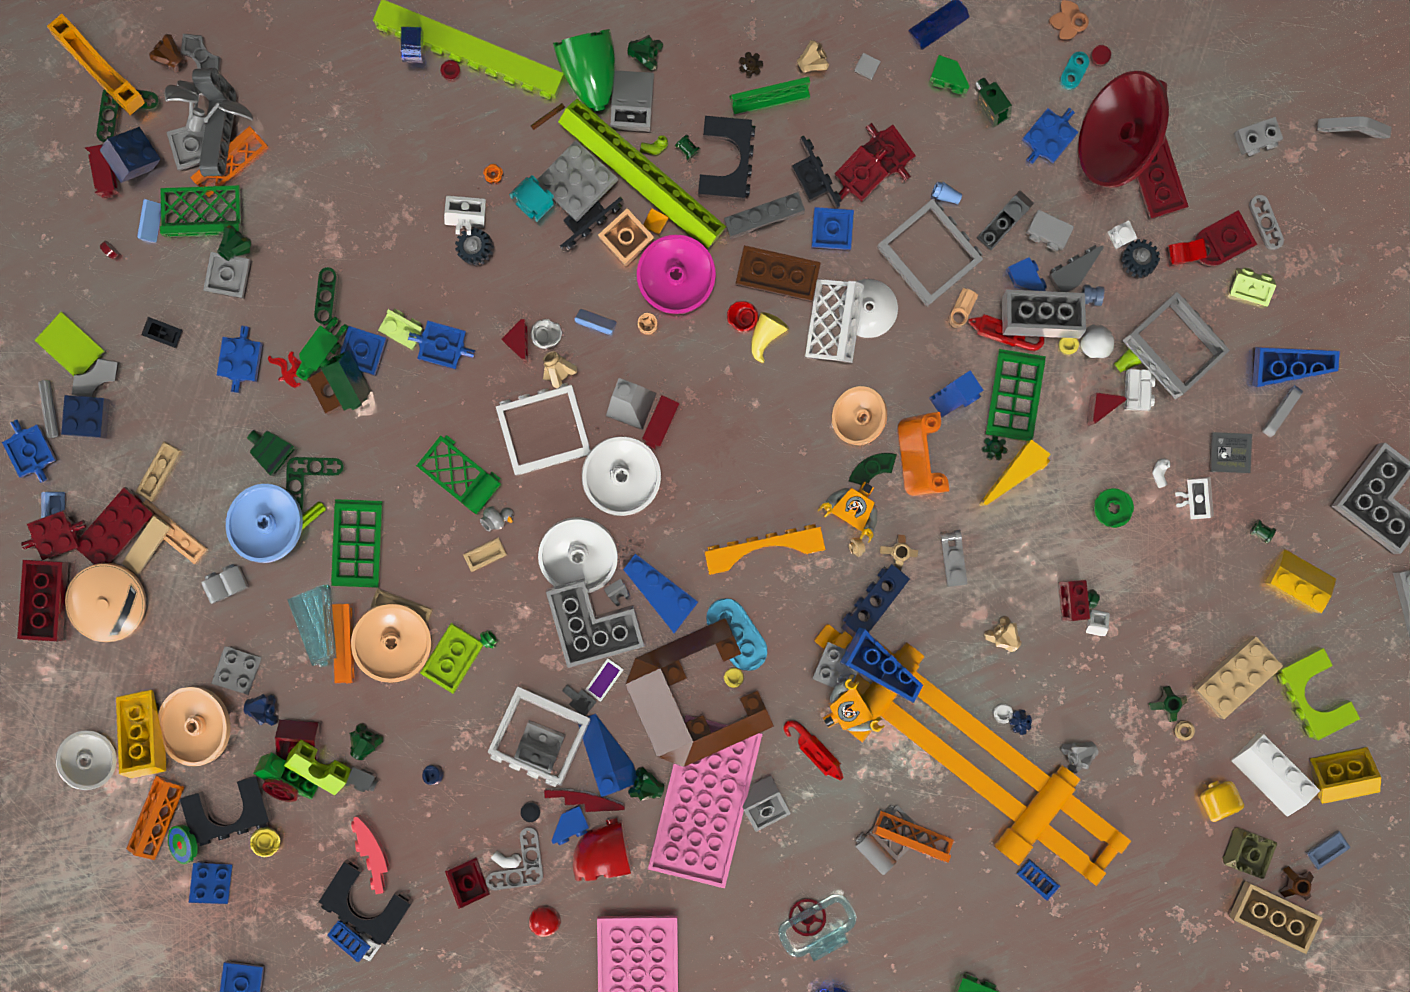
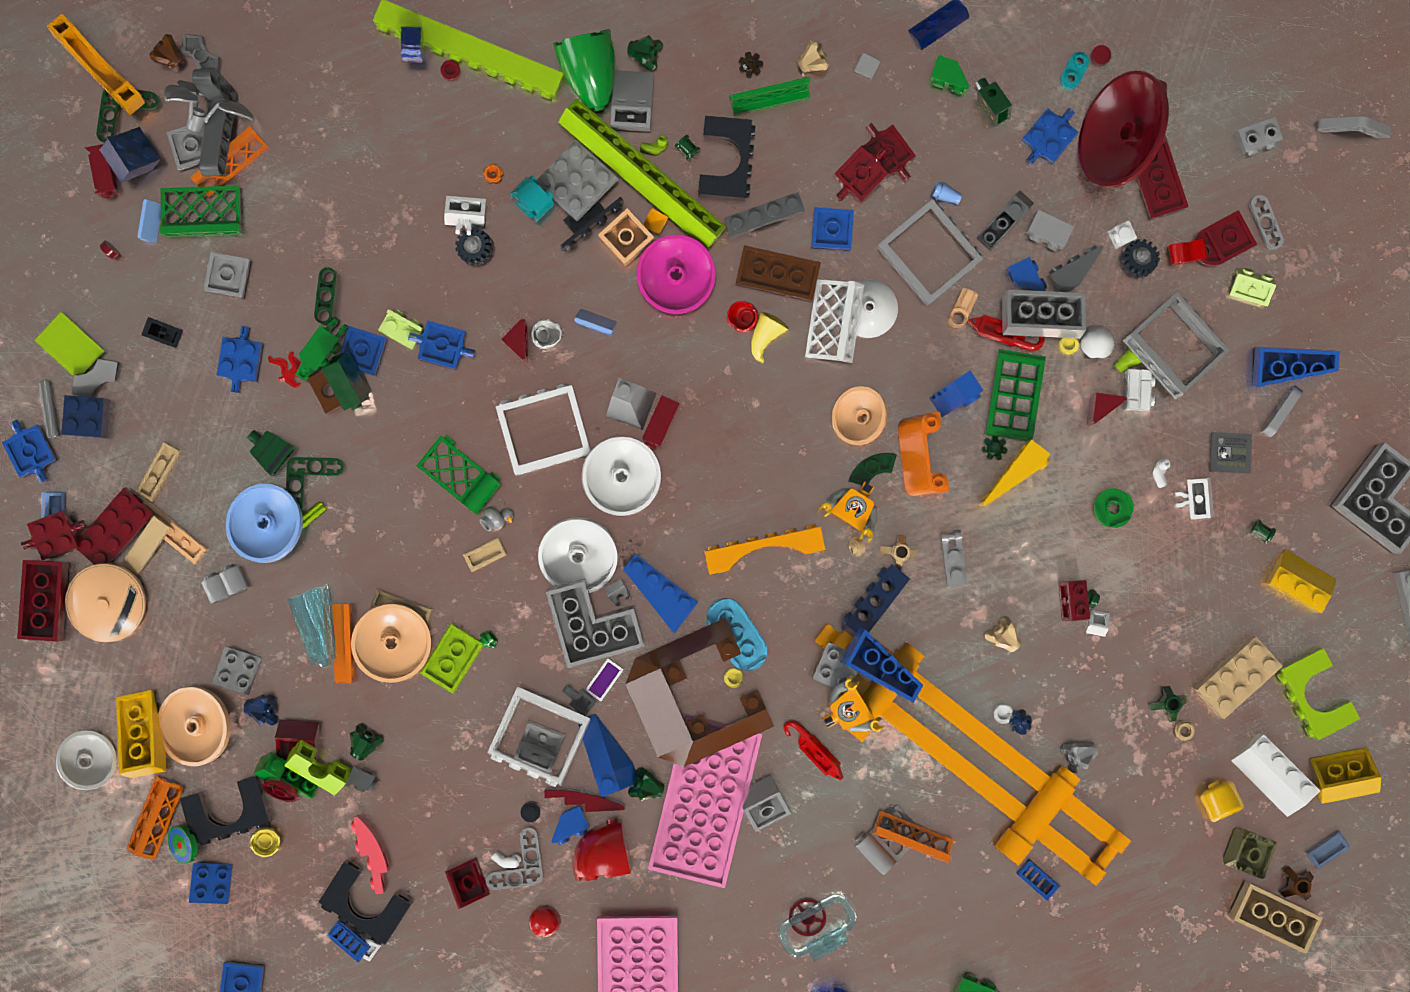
dark green rock [217,225,251,261] -> none
green piece [331,499,383,588] -> none
dark blue tile [422,765,443,785] -> none
reddish brown piece [530,103,565,130] -> none
tan rock [543,351,577,388] -> none
light nougat wheel [638,313,658,334] -> none
black bracket [792,136,842,209] -> none
nougat plate [1049,0,1089,40] -> none
sand blue wheel [1082,284,1104,306] -> none

